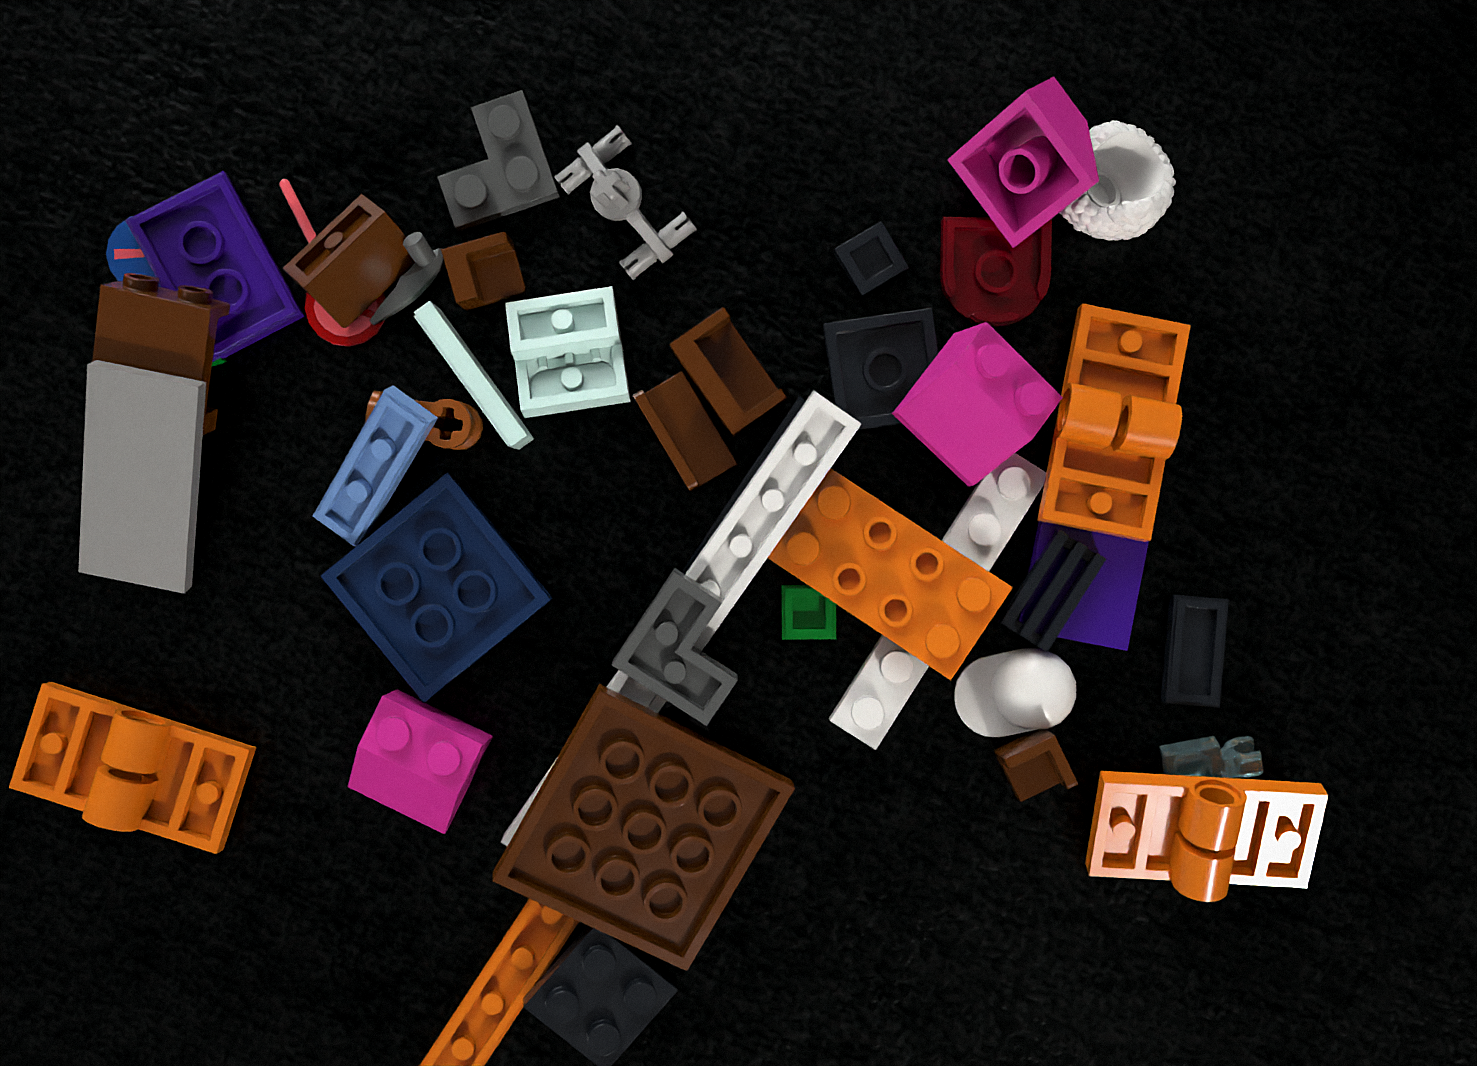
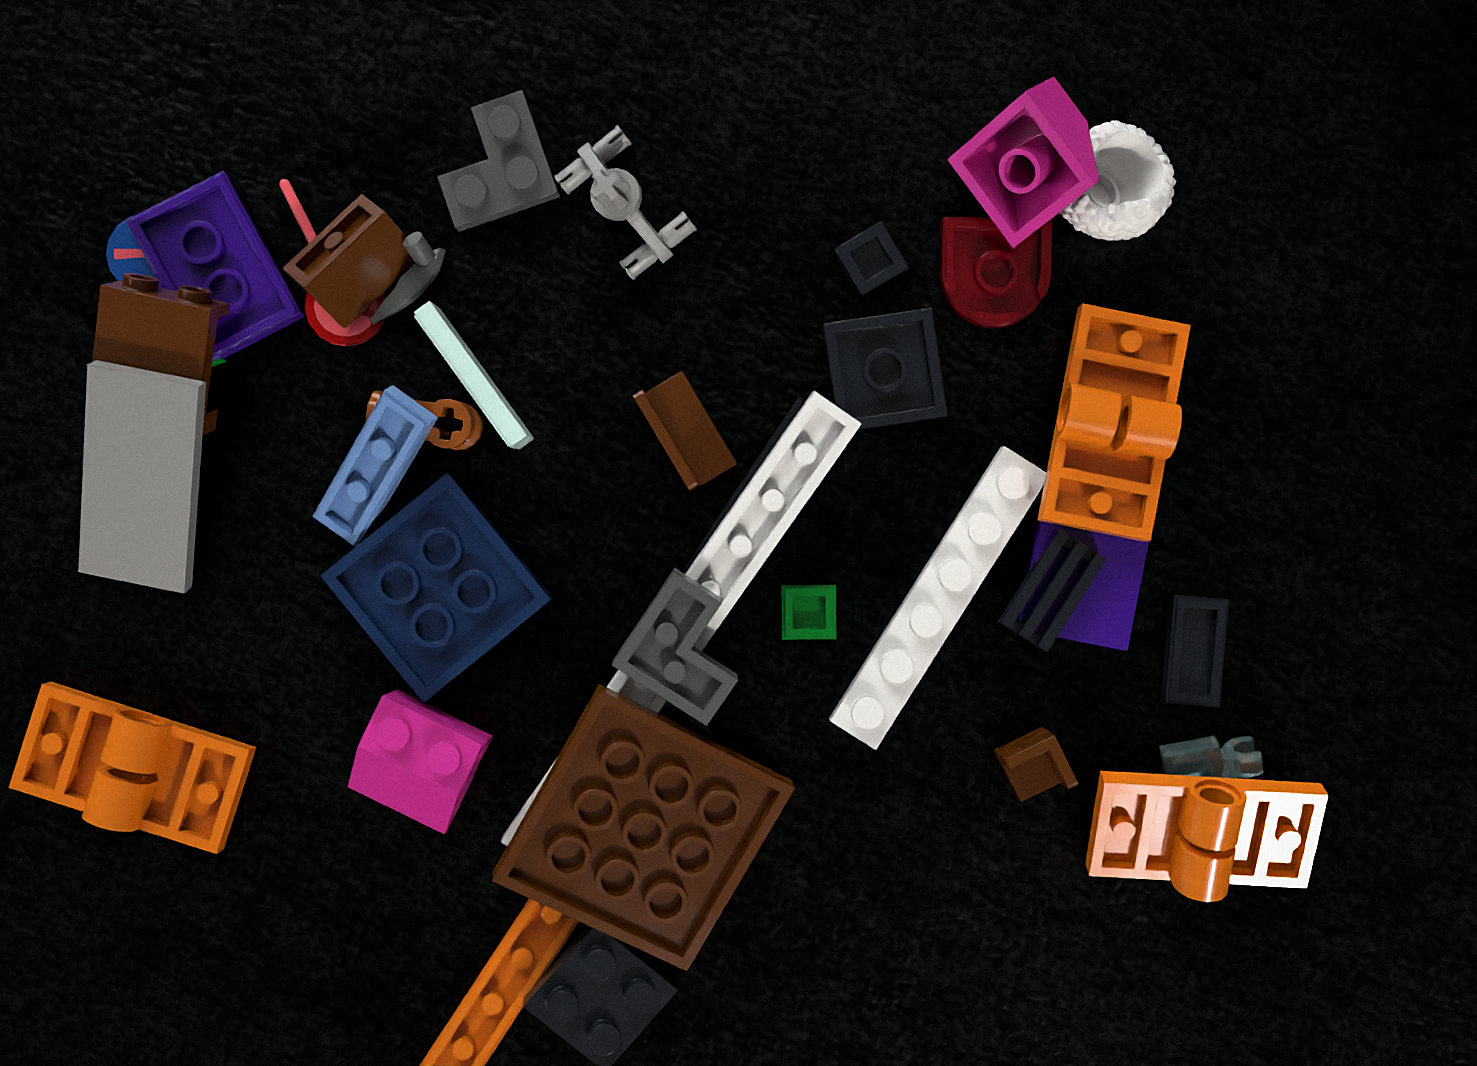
reddish brown panel [441,232,526,311] -> none
light aqua slope [505,286,631,418] -> none
reddish brown panel [669,307,787,438] -> none
orange plate [768,468,1013,680] -> none
dark pink slope [892,322,1063,486] -> none
white cap [954,648,1076,737] -> none

